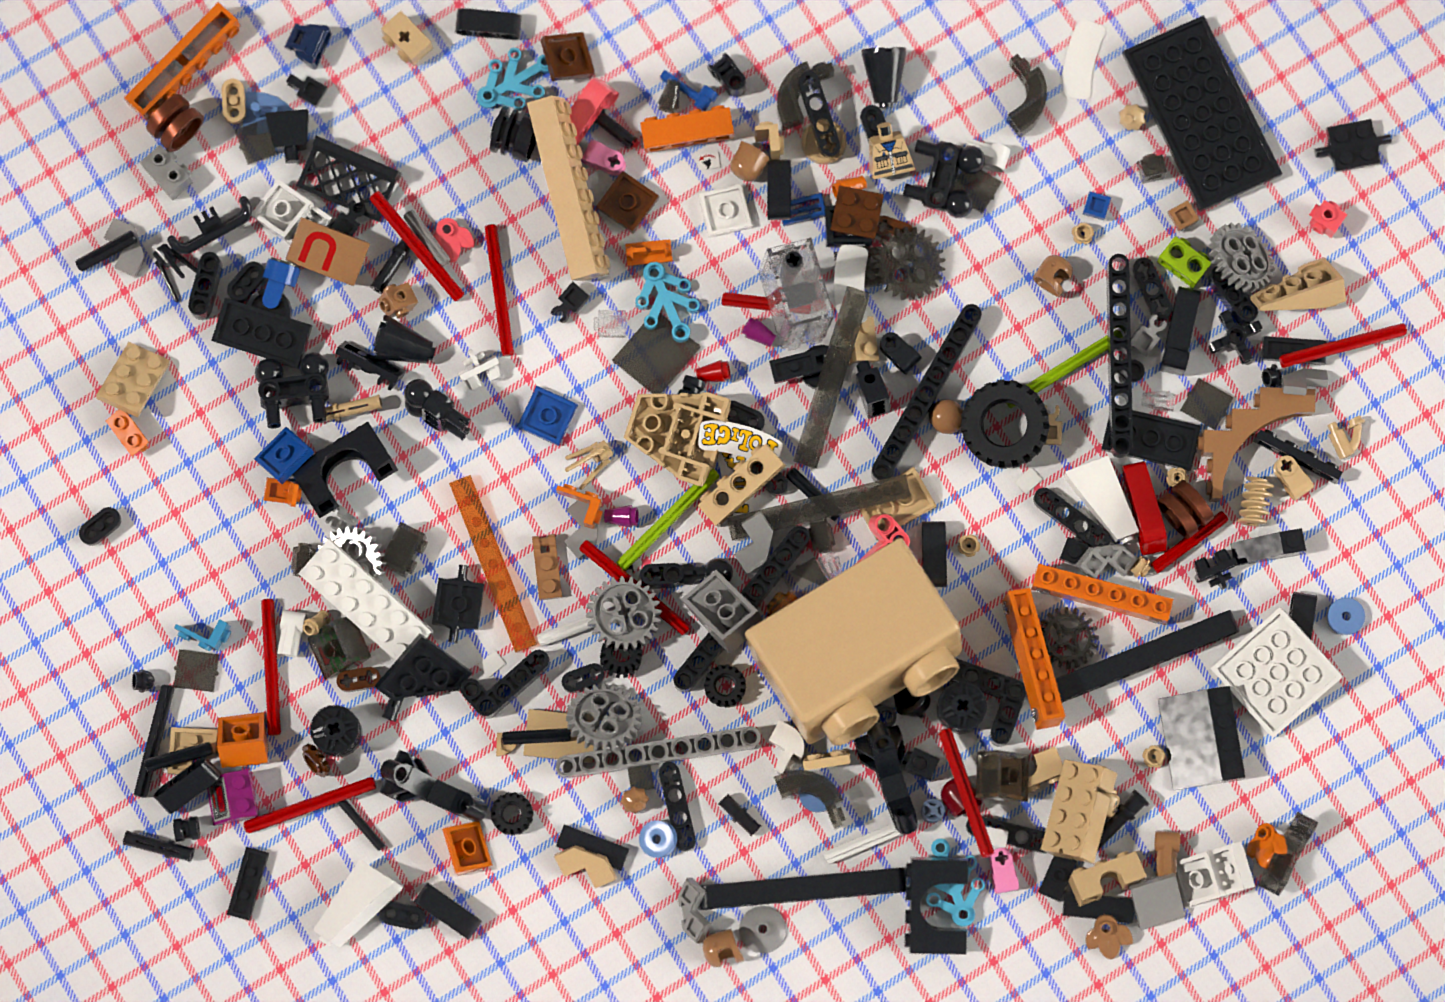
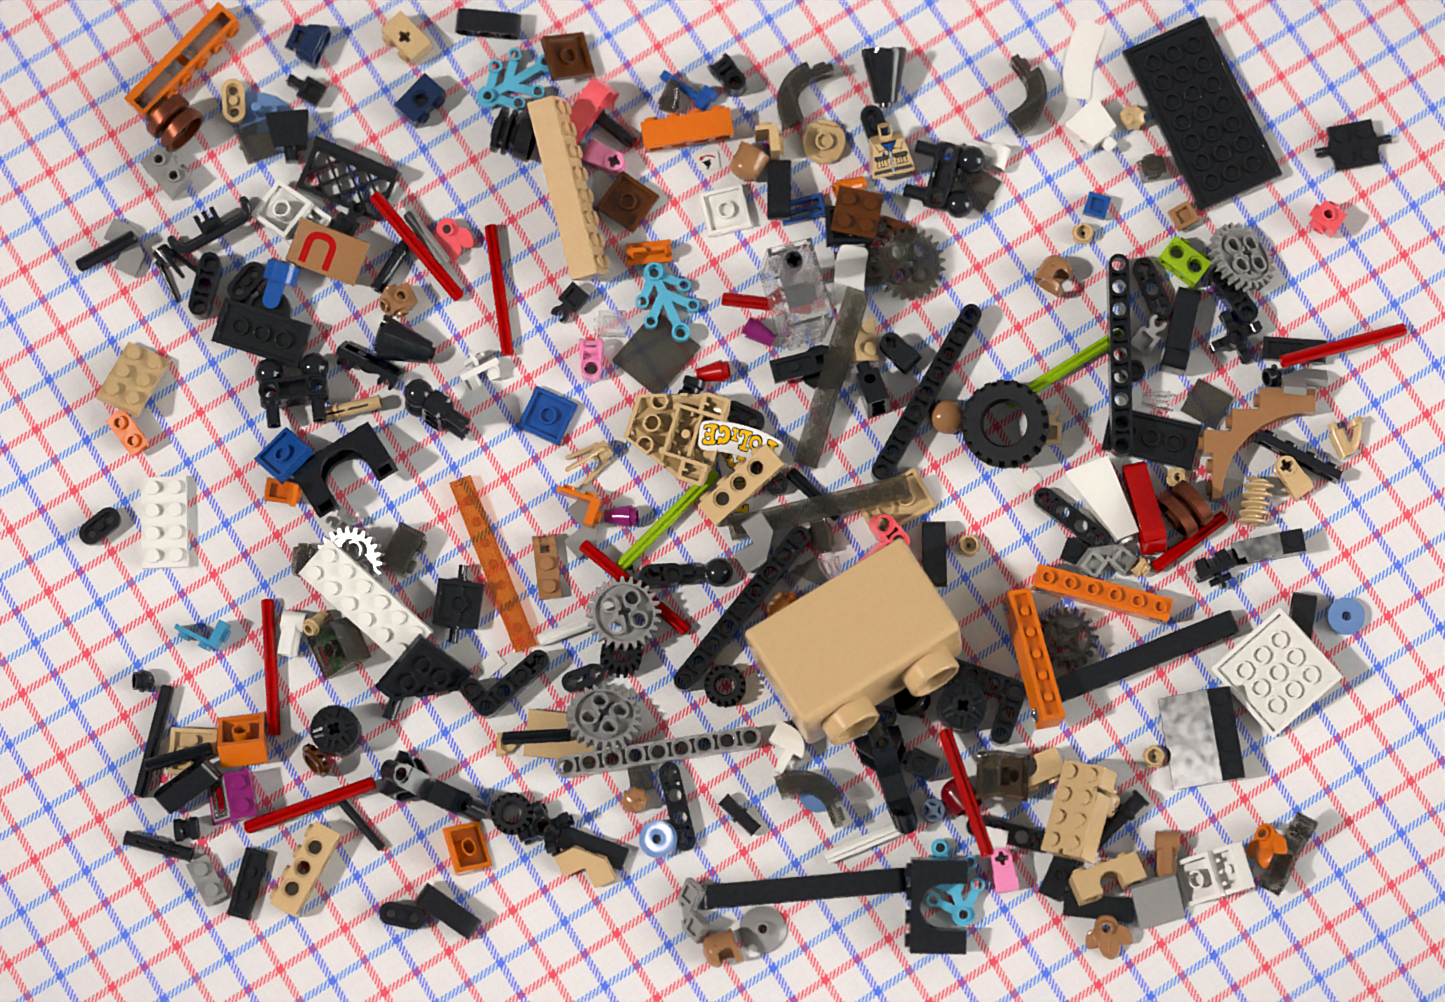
clear smoke piece [173,649,220,692] -> none
white slope [313,859,403,948] -> none
reddish brown beam [336,667,381,692] -> none
light grey slope [681,570,763,654] -> none
black beam [798,71,840,158] -> none
tan plate [803,749,851,771] -> none
tan wedge [1250,257,1346,311] -> none
none -> white plate [140,476,189,570]
none -> light grey plate [186,854,229,907]
none -> tan brick [269,821,343,918]
none -> dark blue brick [394,73,446,129]
none -> black pin [518,800,575,857]
none -> bright pink piece [579,338,603,383]
none -> white torso [1062,96,1118,153]

